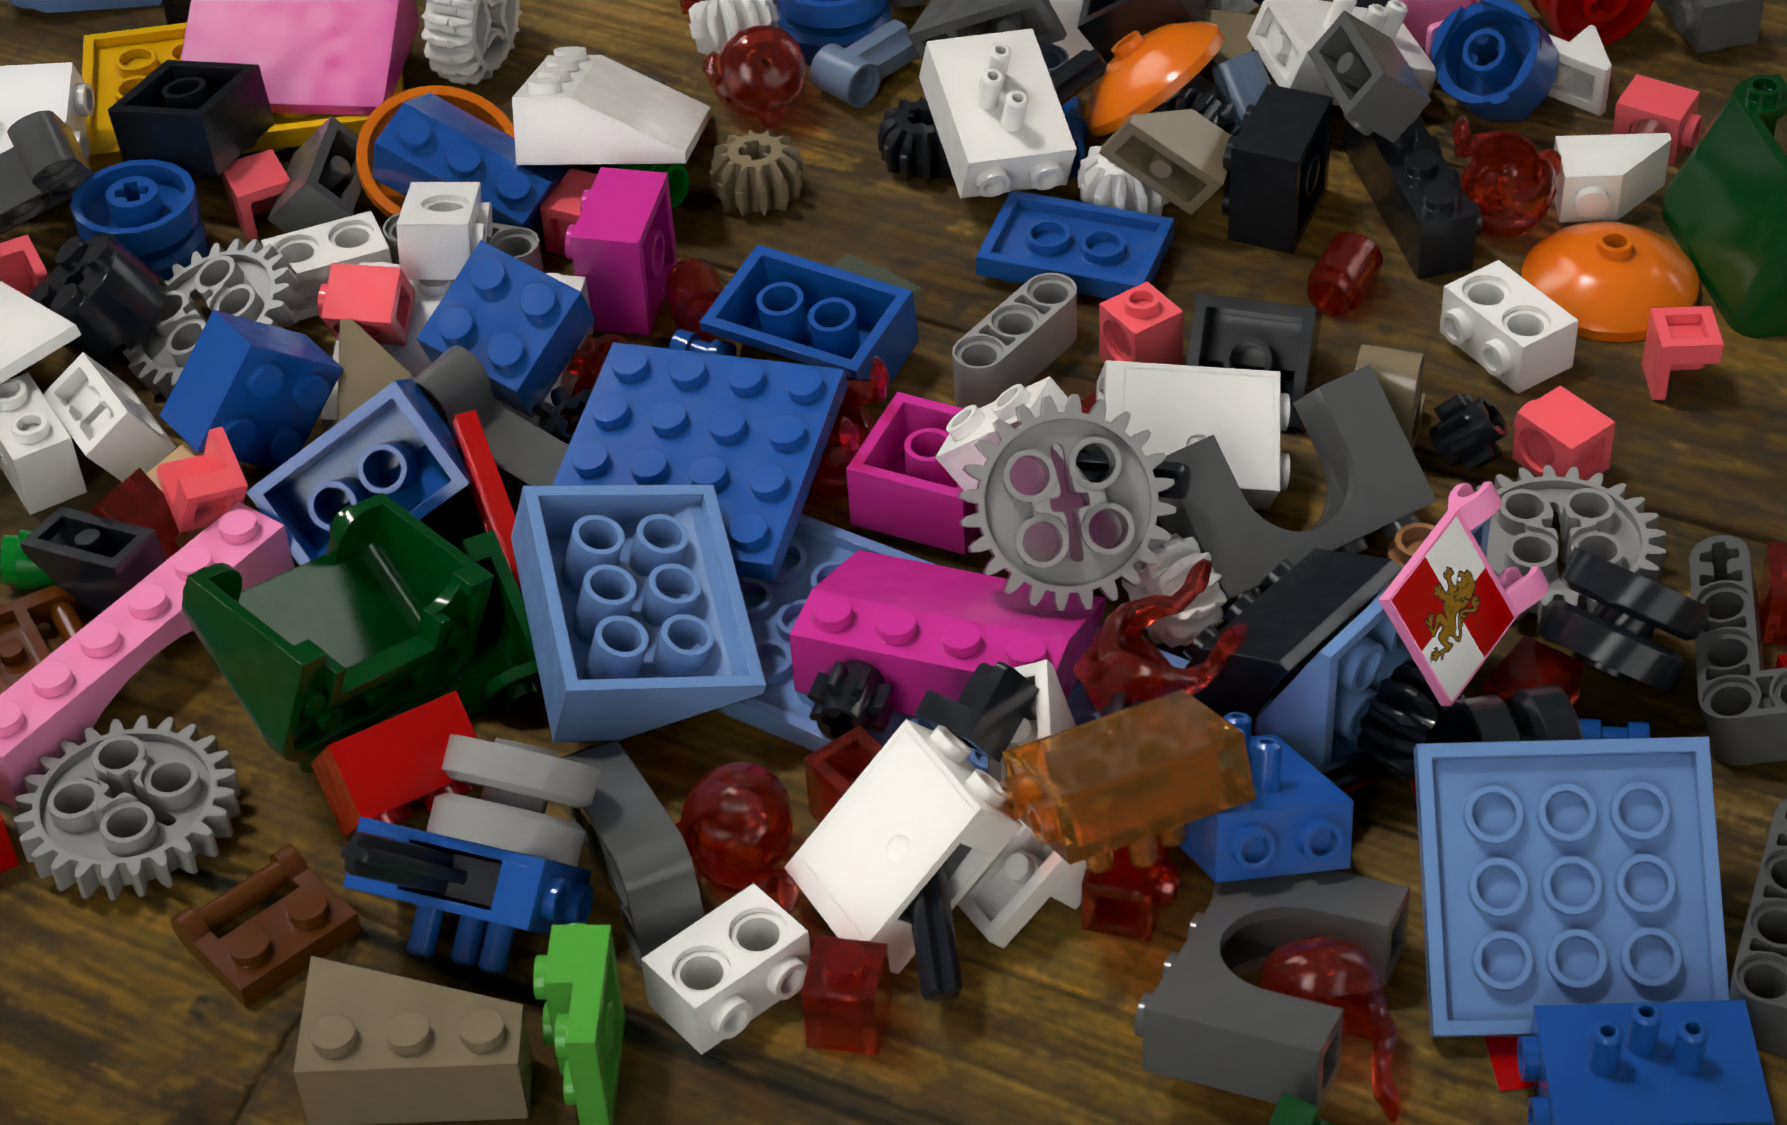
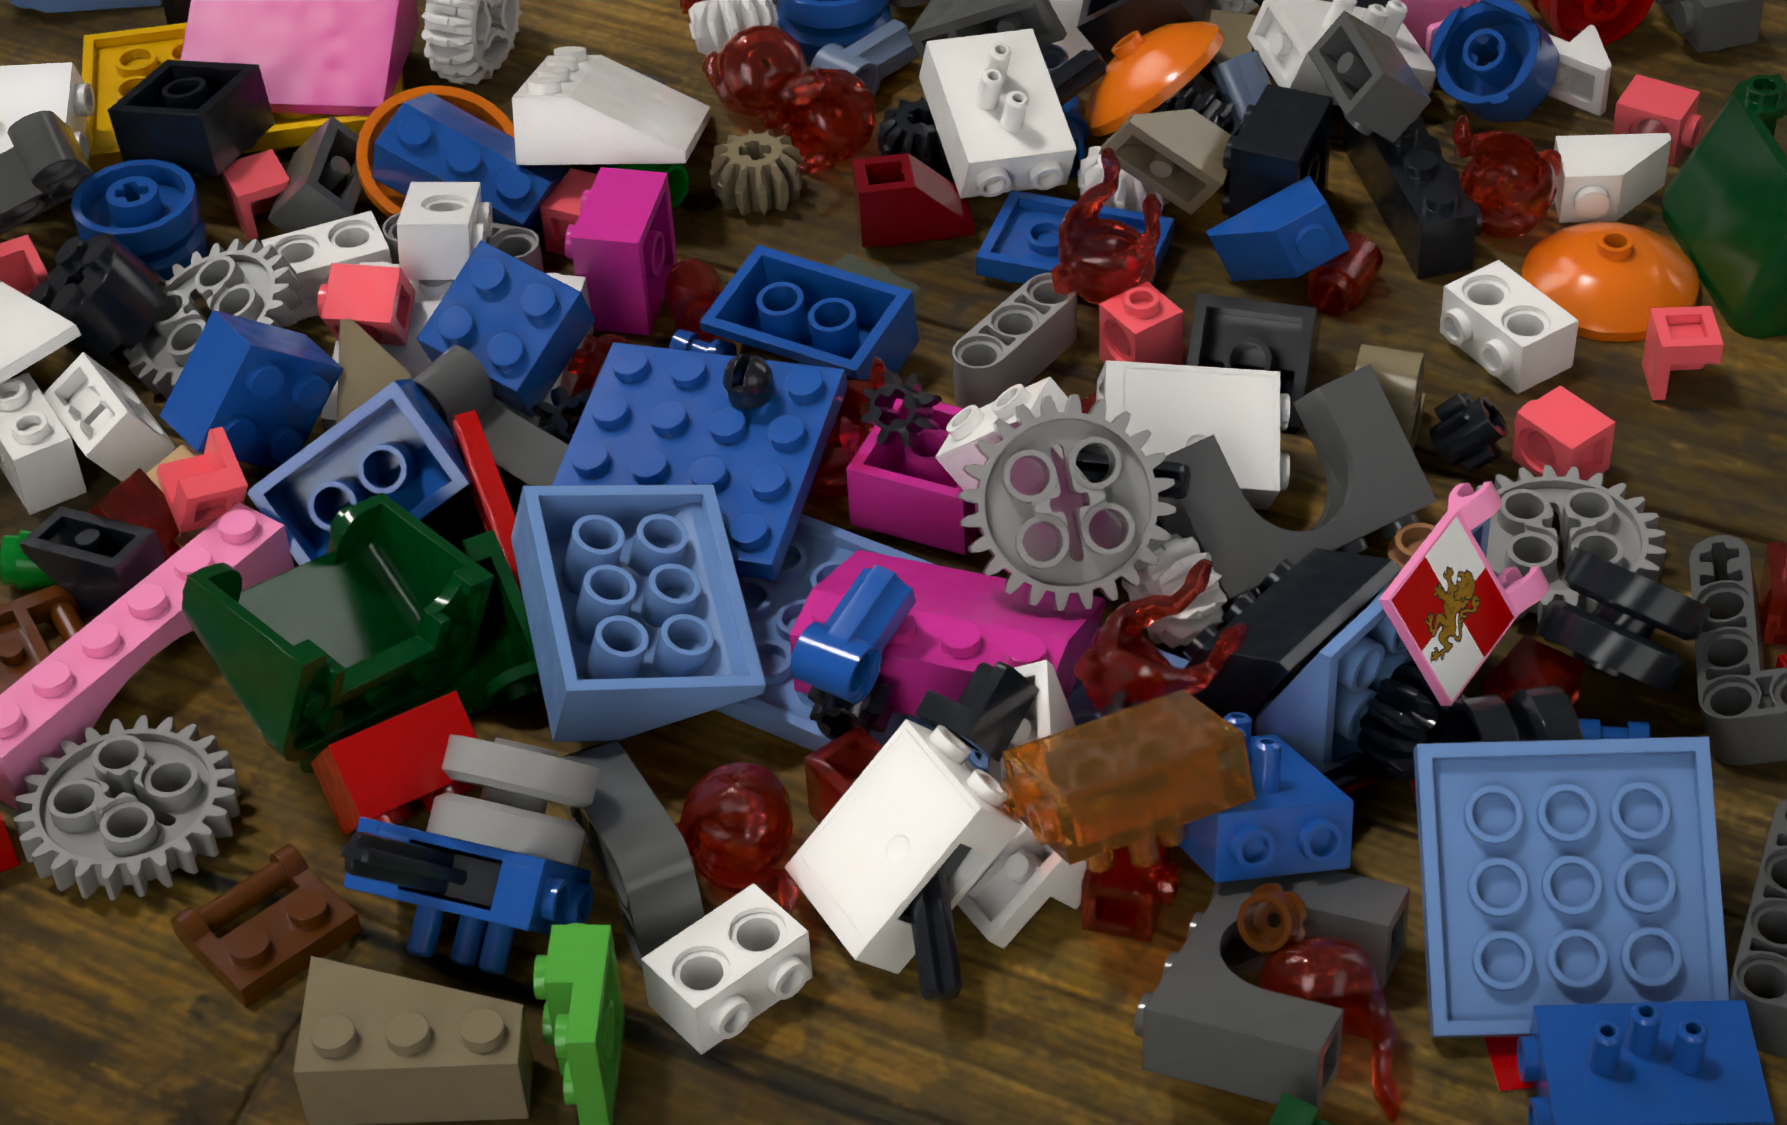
clear red brick [801,935,892,1056] -> none
none -> black hinge [723,354,776,409]
none -> clear red hair [777,68,876,174]
none -> blue piece [790,564,916,704]
none -> dark red slope [852,153,975,248]
none -> black gear [860,370,942,448]
none -> clear red hair [1051,148,1162,305]
none -> blue slope [1206,176,1350,281]
none -> reddish brown plate [1237,883,1308,956]

